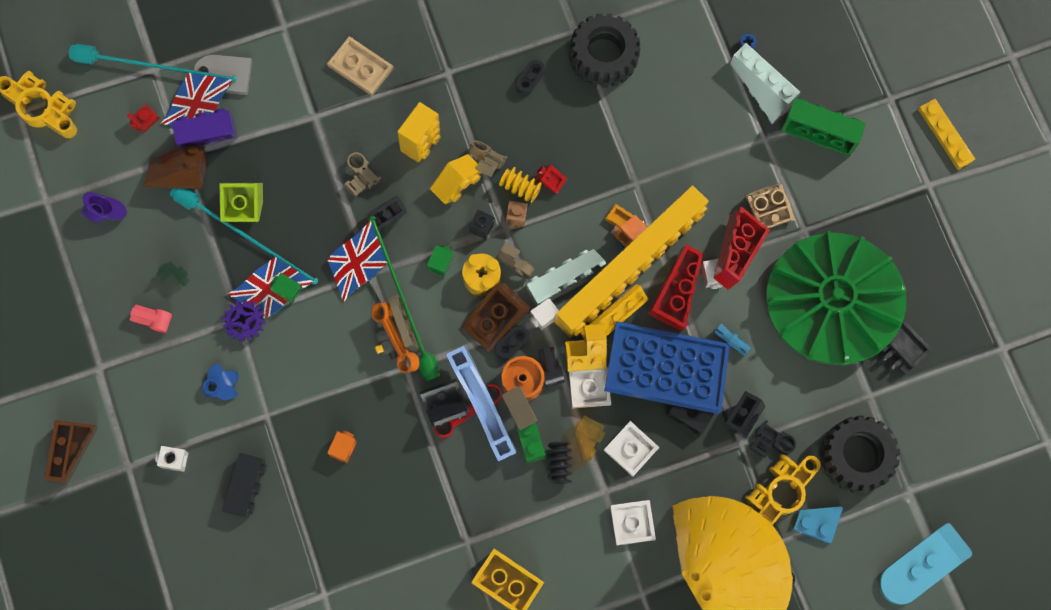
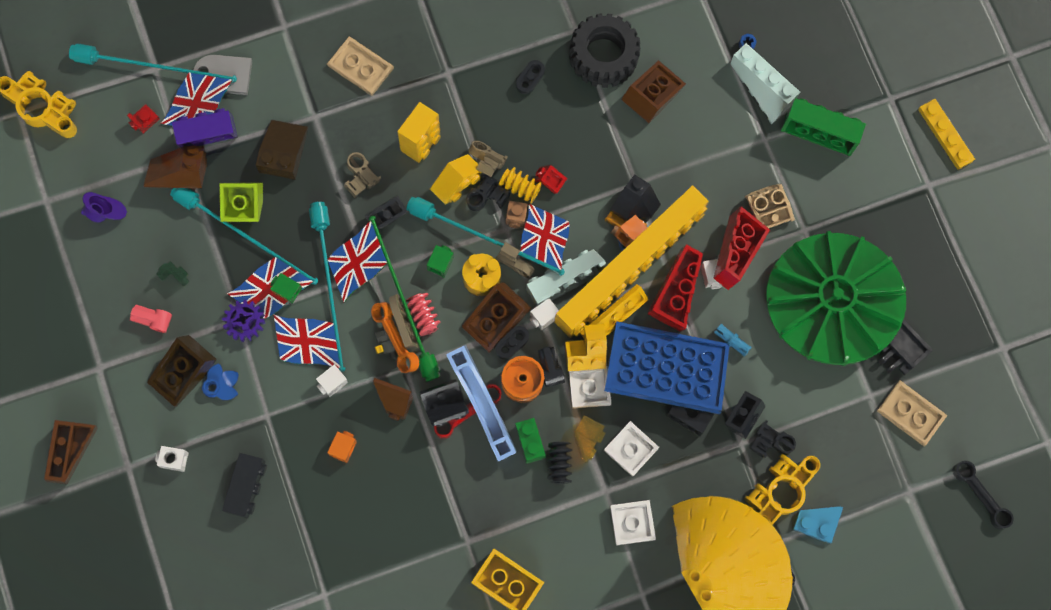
black brick [469,210,495,240] -> none
dark tan slope [502,385,538,430] -> none
black tyre [820,416,900,493] -> none
medium azure piece [879,523,972,605] -> none
none -> dark brown slope [147,335,217,407]
none -> dark brown slope [256,120,308,180]
none -> flag [274,202,346,372]
none -> white brick [316,364,348,397]
none -> reddish brown slope [373,378,413,421]
none -> flag [406,197,570,276]
none -> coral piece [406,293,441,336]
none -> black piece [466,174,510,211]
none -> black slope [610,174,661,221]
none -> reddish brown slope [621,60,686,123]
none -> tan tile [877,380,947,446]
none -> black piece [953,461,1014,529]

